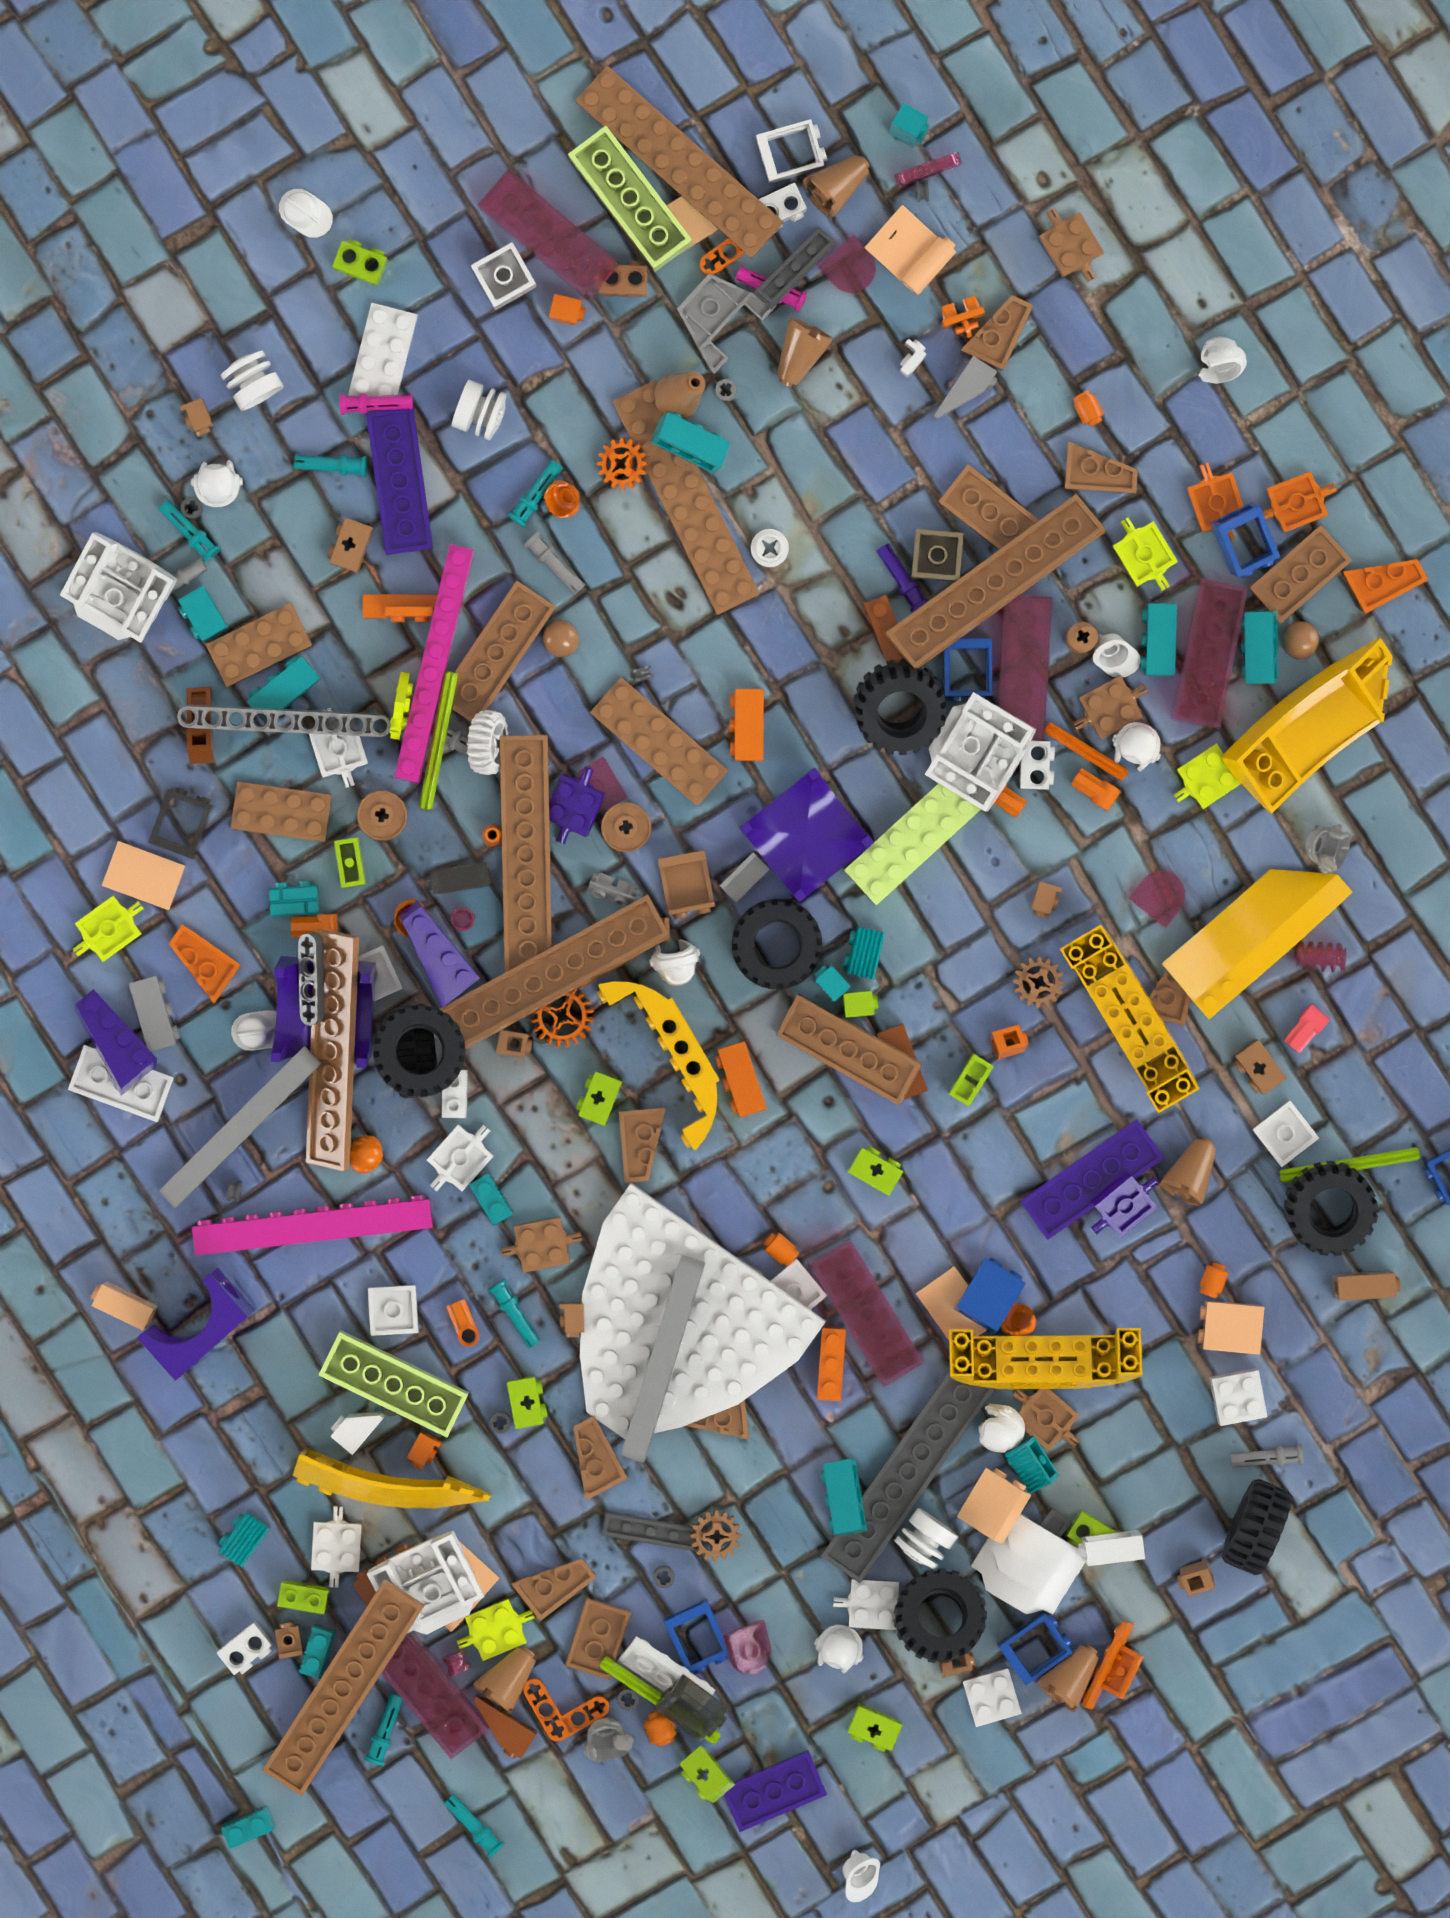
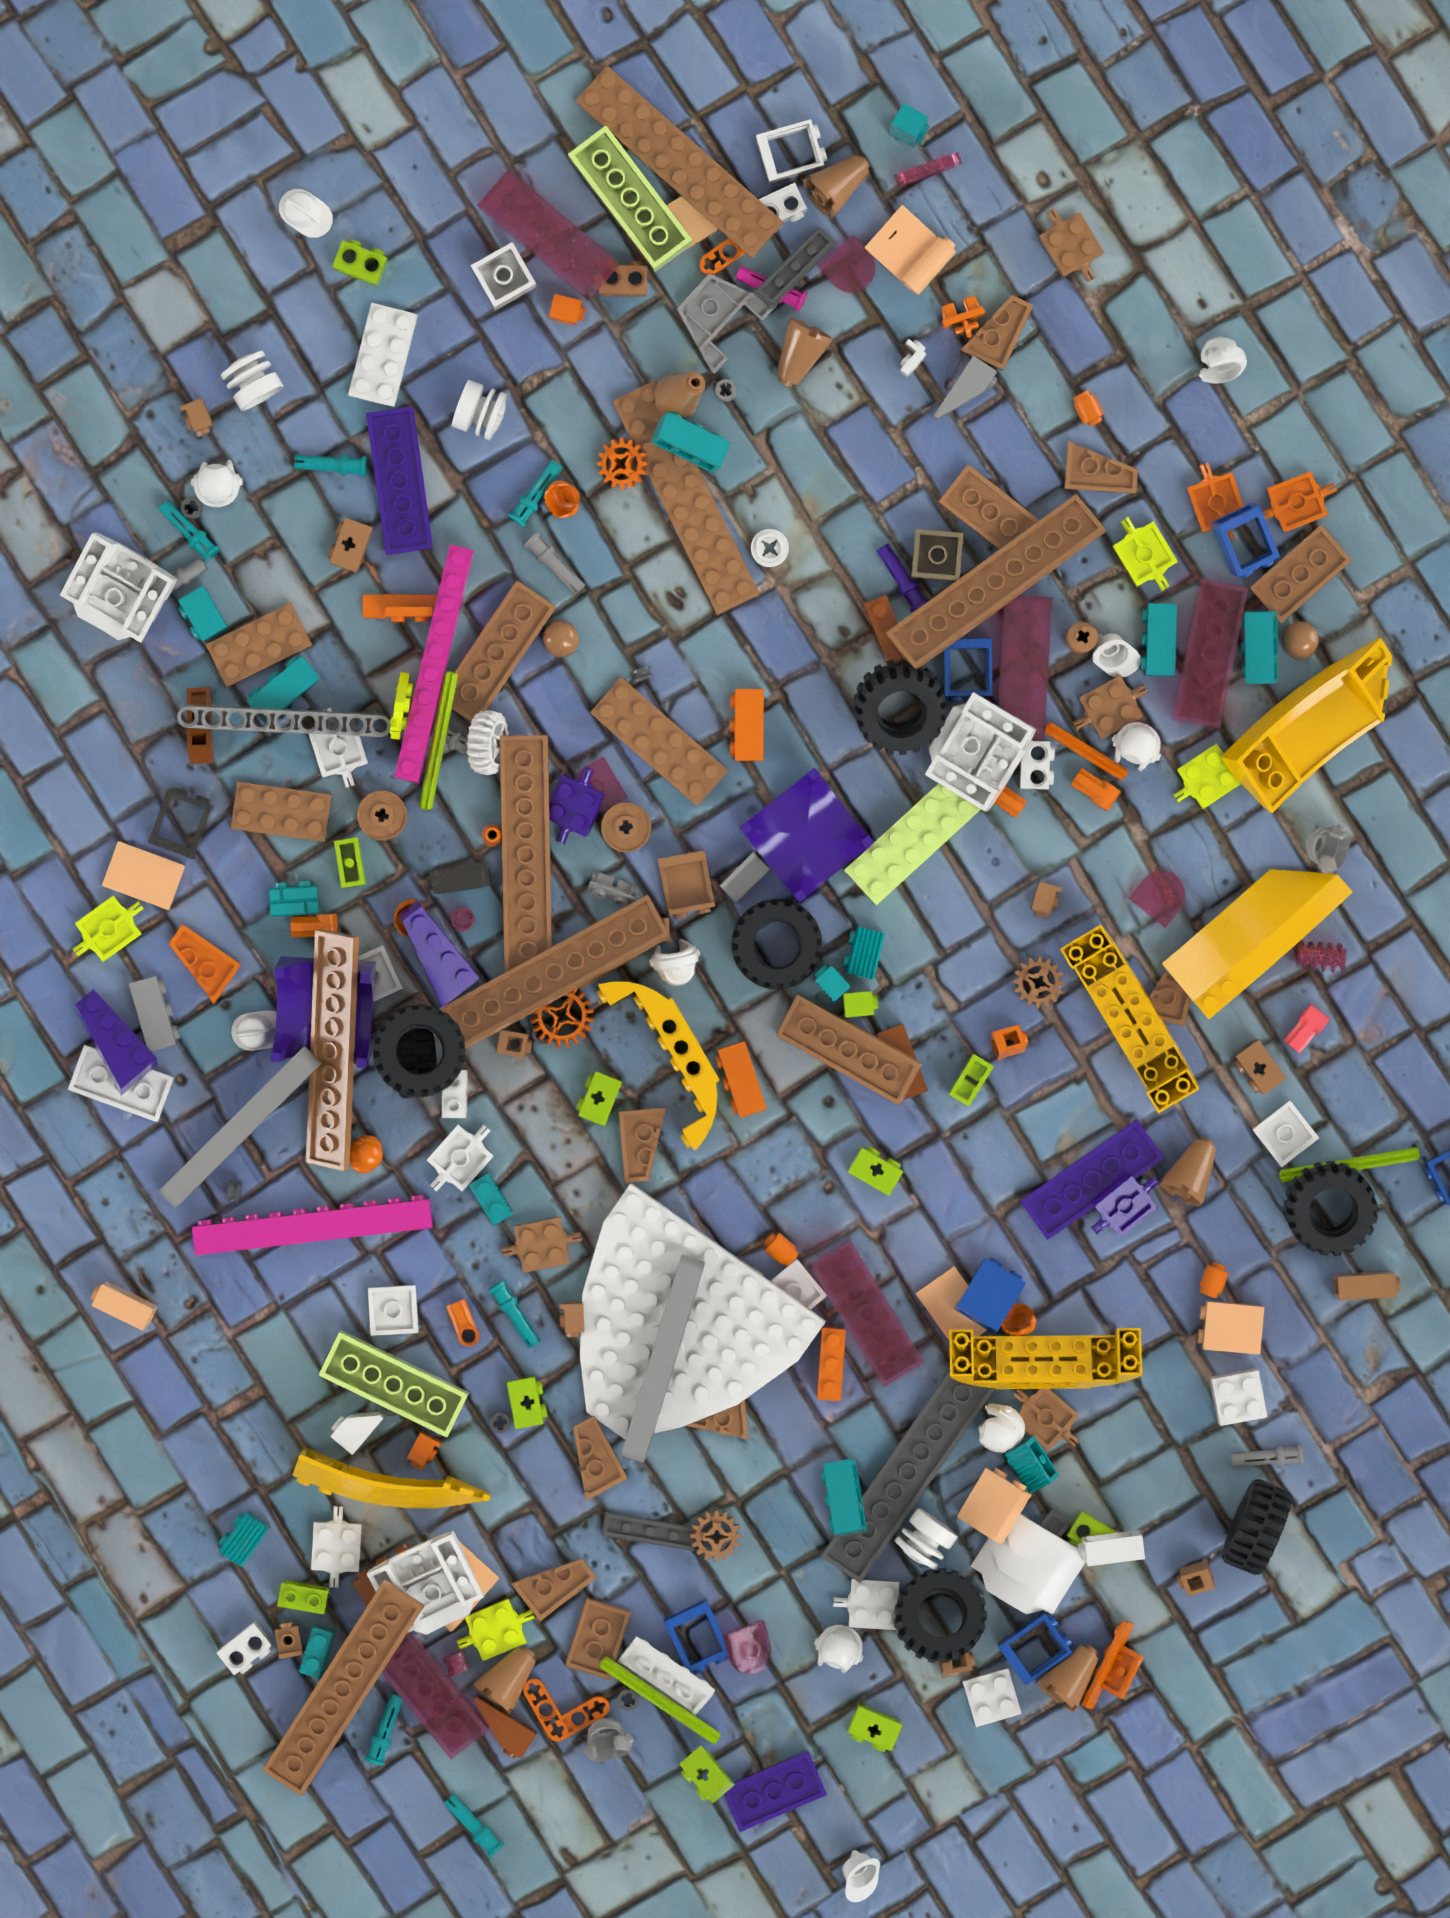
dark purple piece [137,1268,255,1381] -> none
teal brick [221,1805,275,1849] -> none
dark grey beam [298,932,324,1026] -> none
dark pink pin [340,393,413,415] -> none
orange head [643,1709,678,1747] -> none
dark grey bush [653,1565,675,1589] -> none
clear smoke window [654,1674,729,1742] -> none
dark grey bush [916,180,929,202] -> none
orange wing [1342,559,1428,614] -> none

